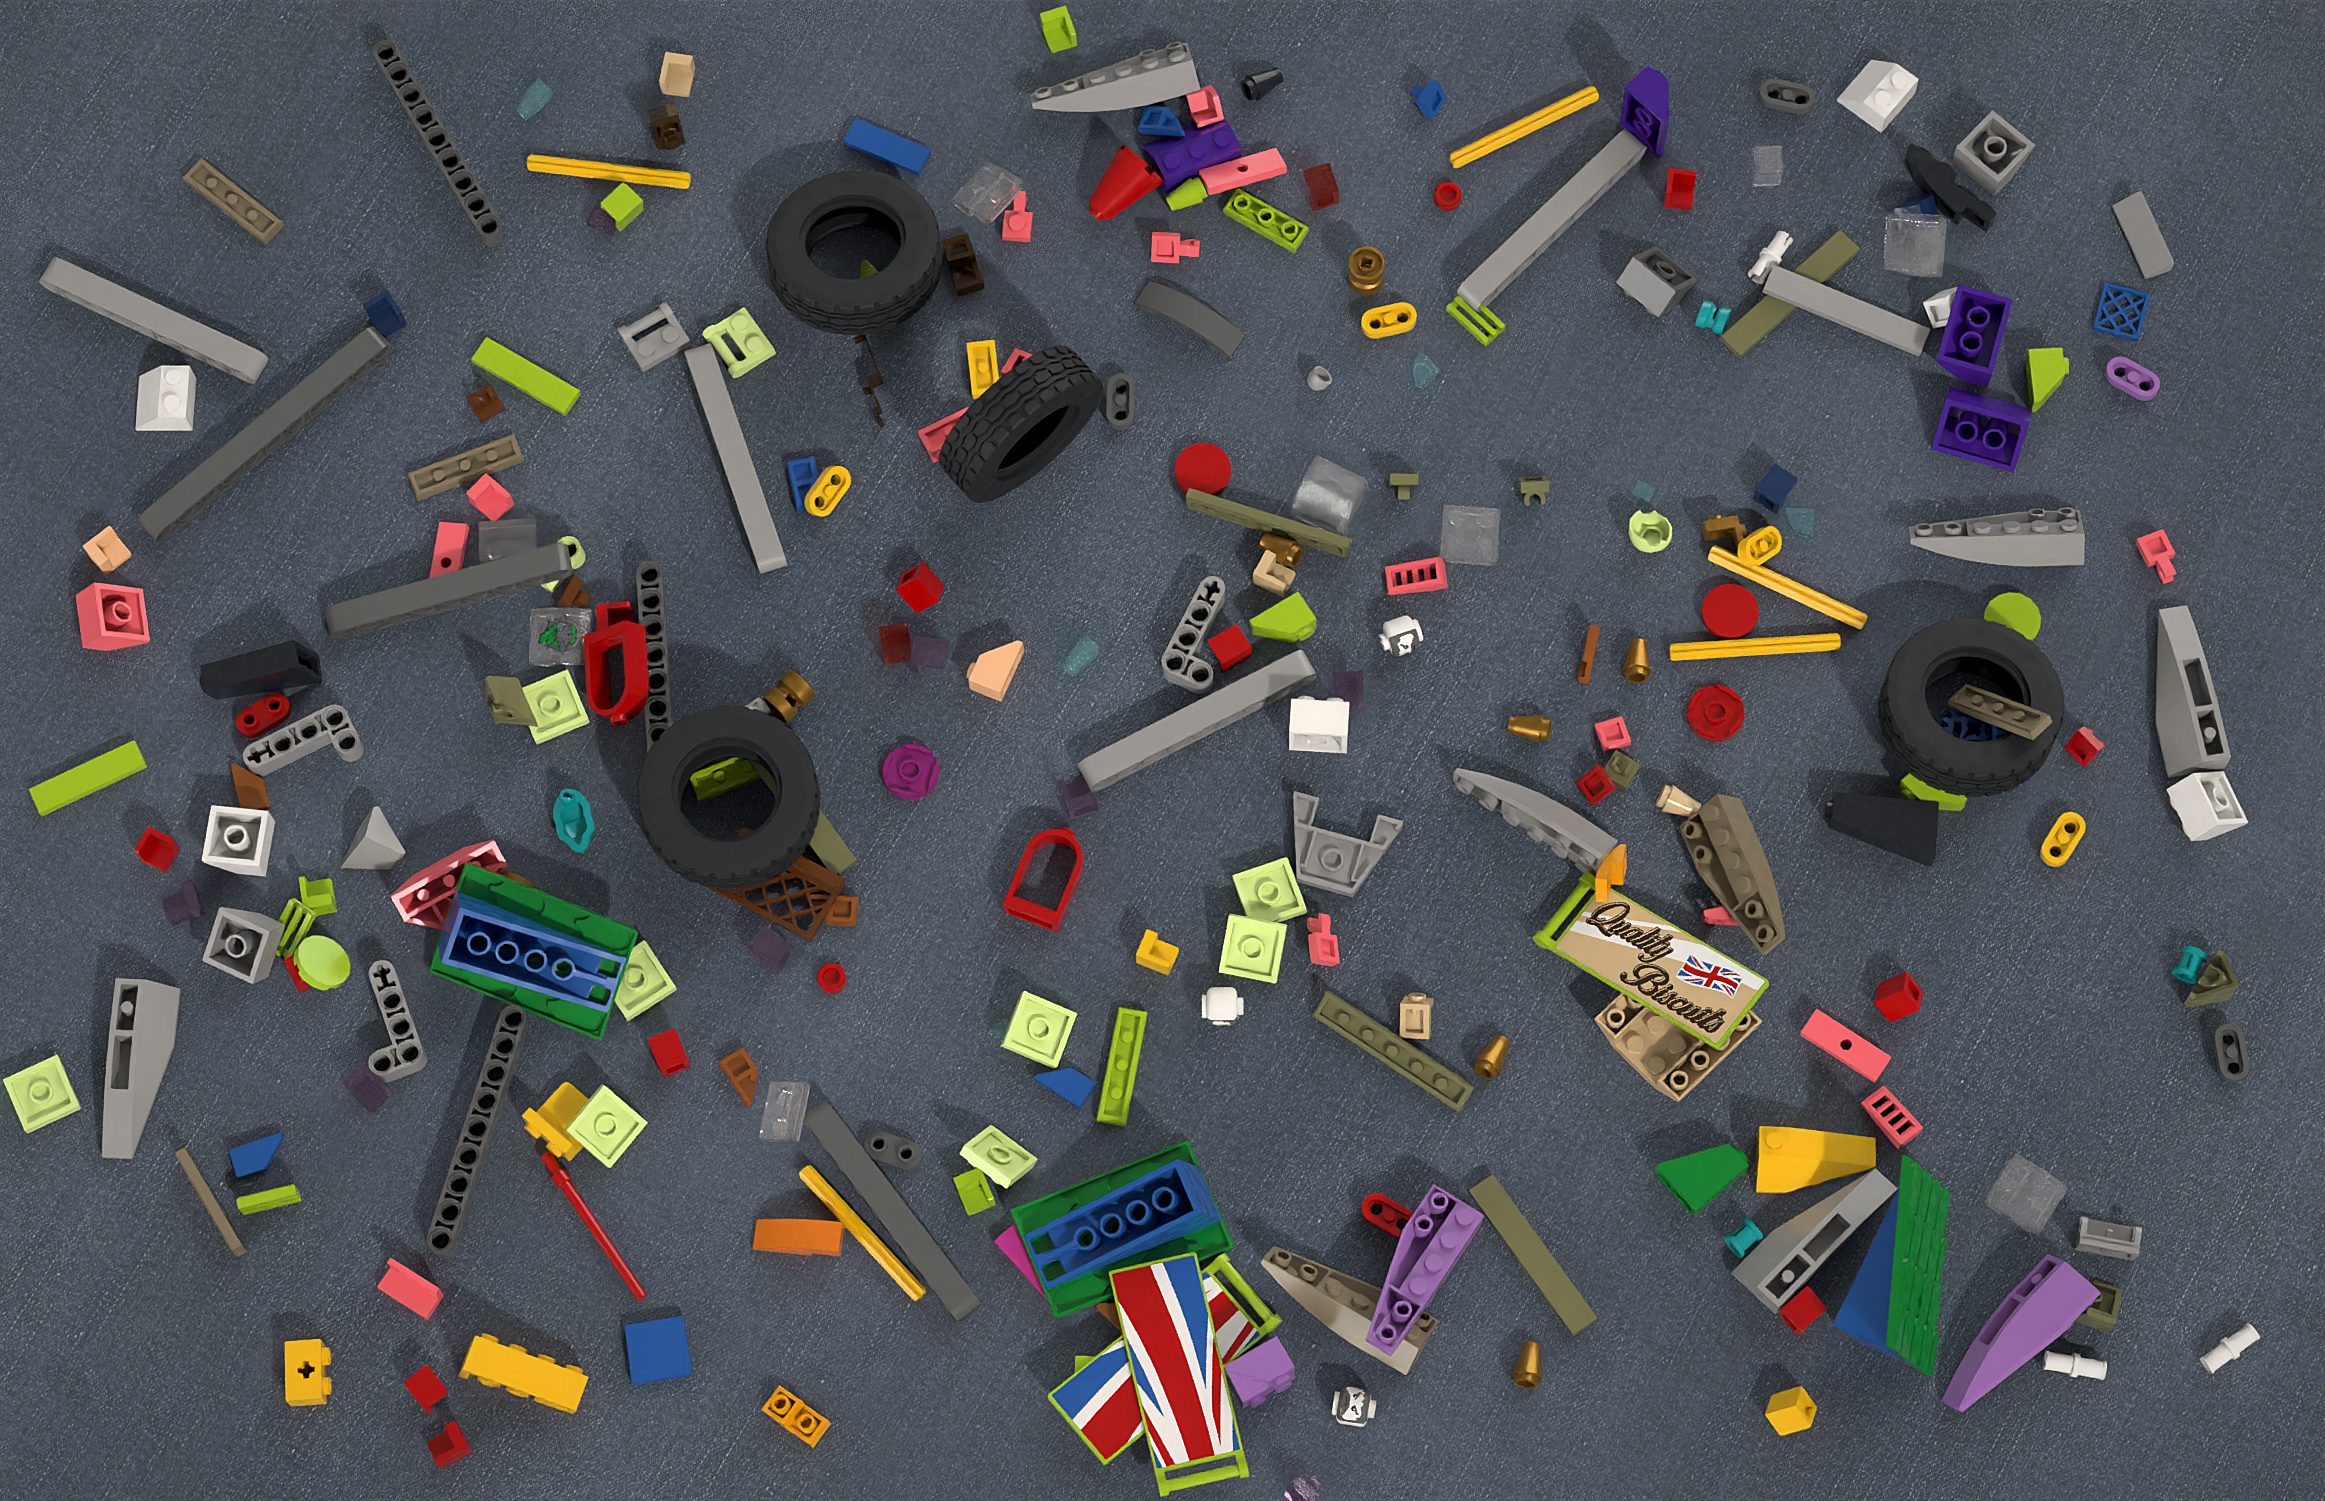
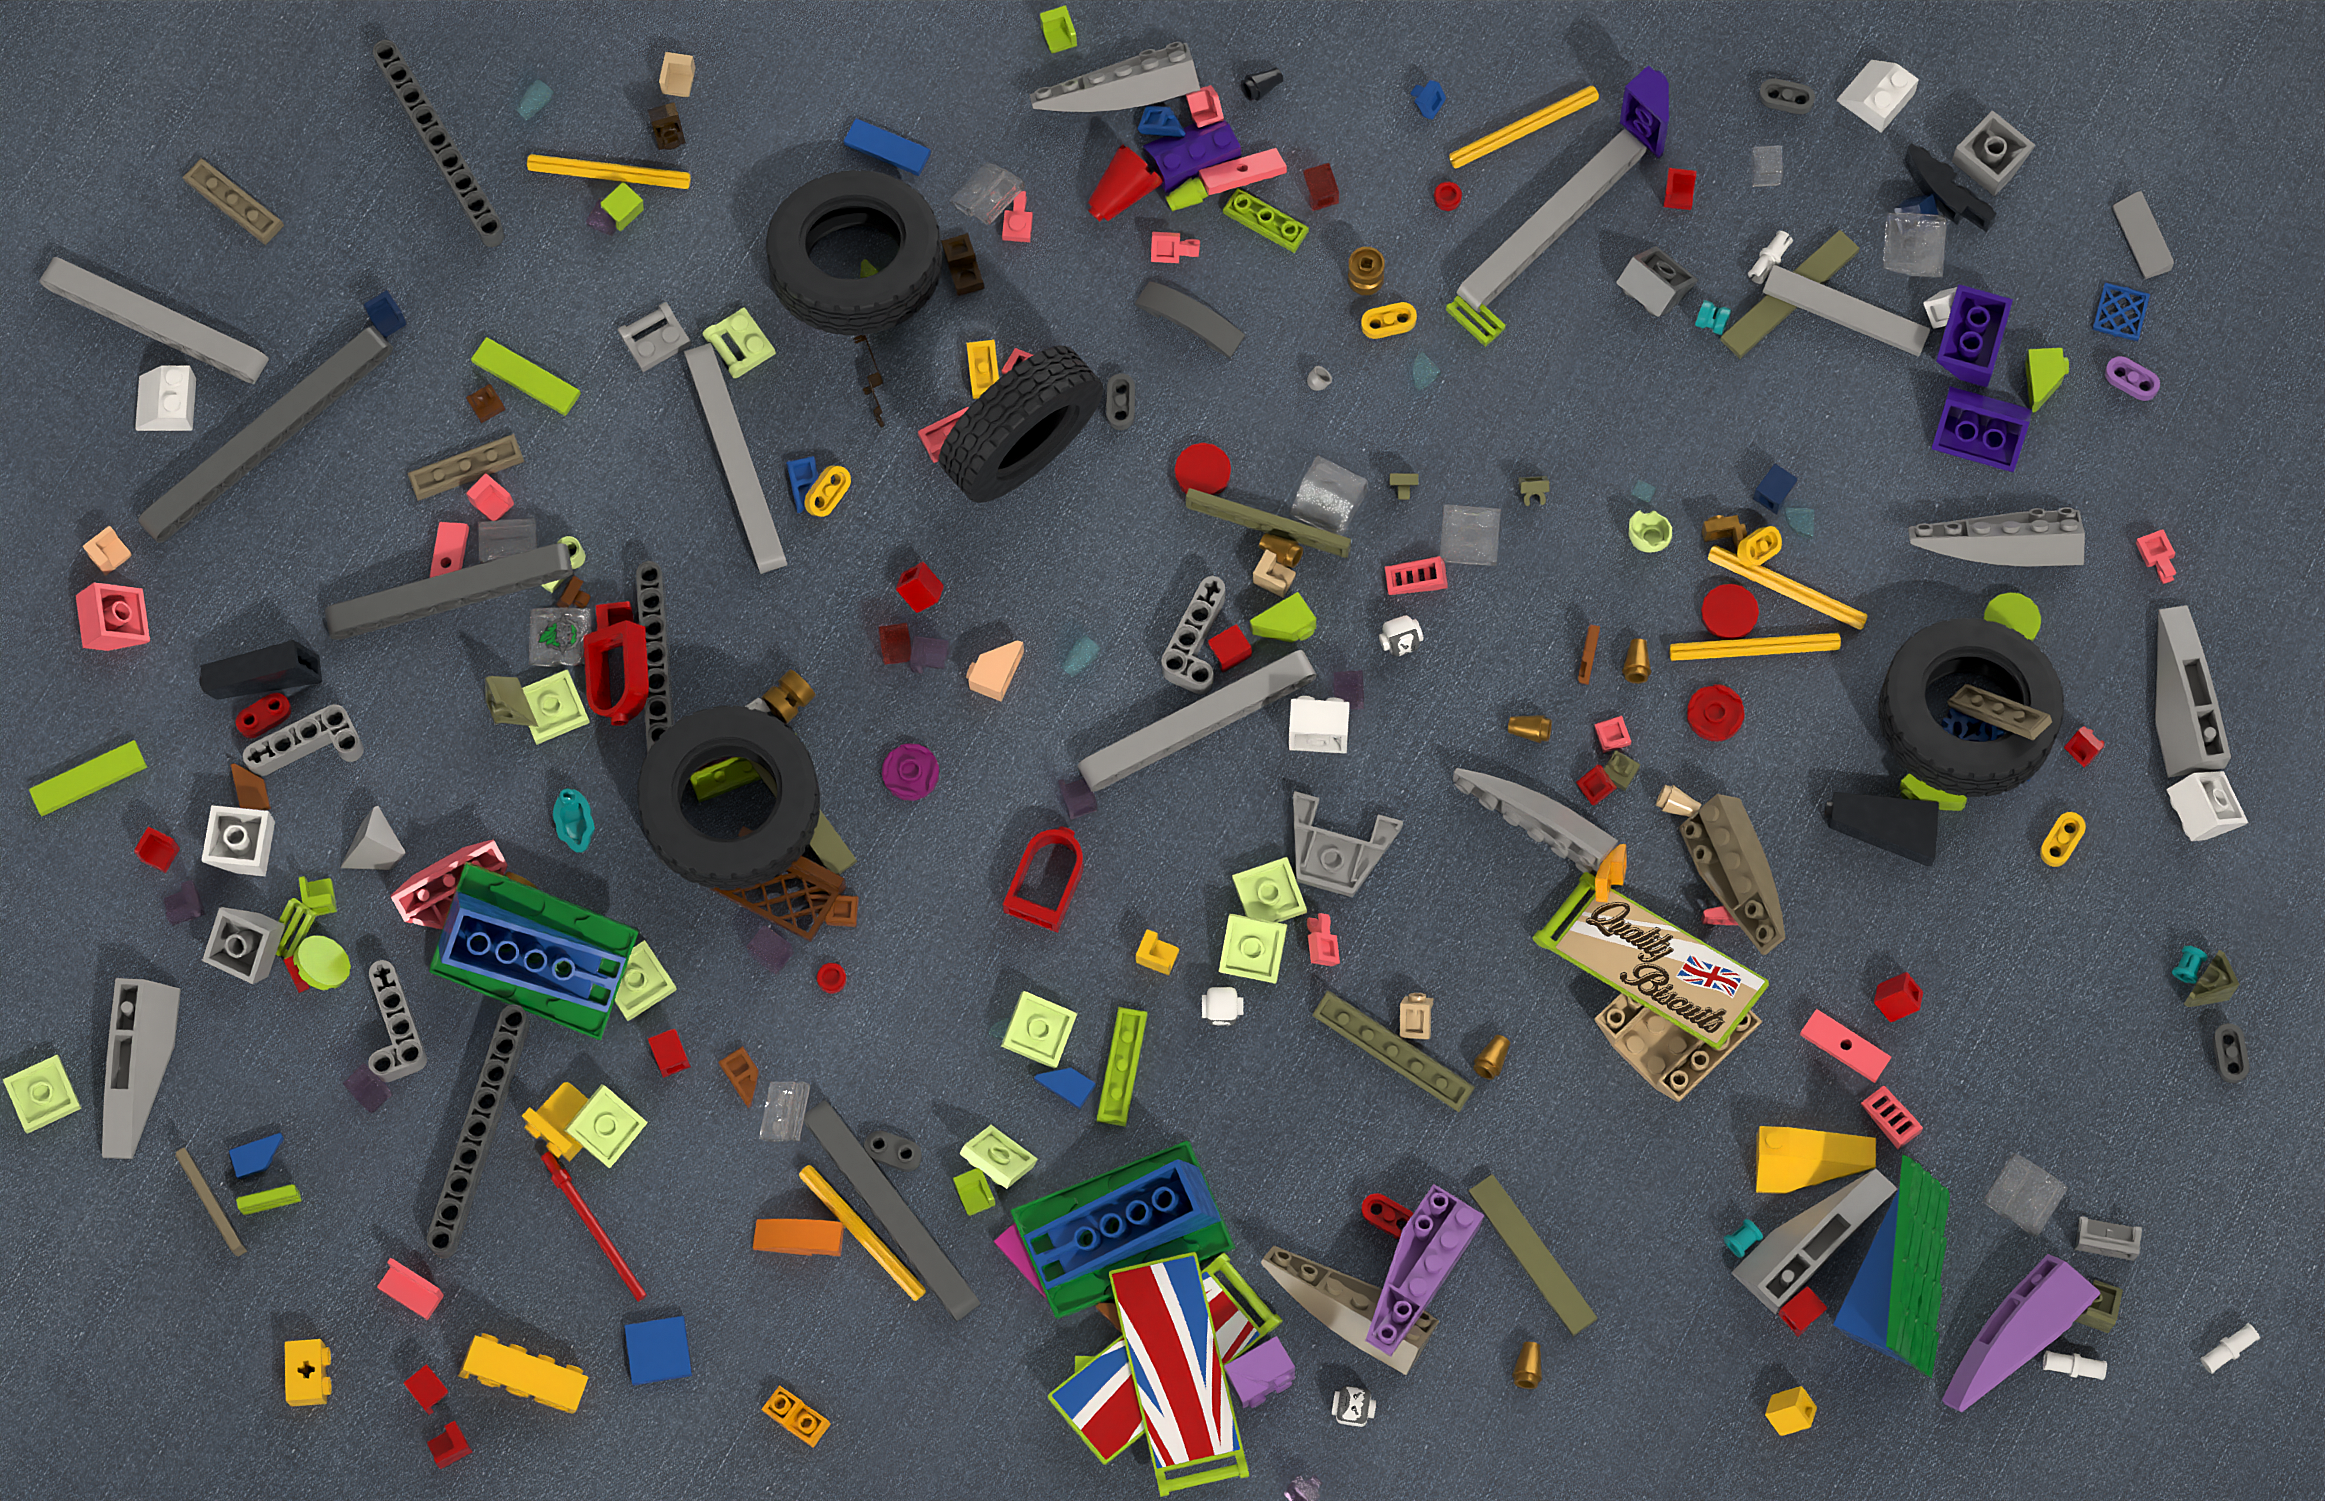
green slope [1654,1143,1749,1218] -> none

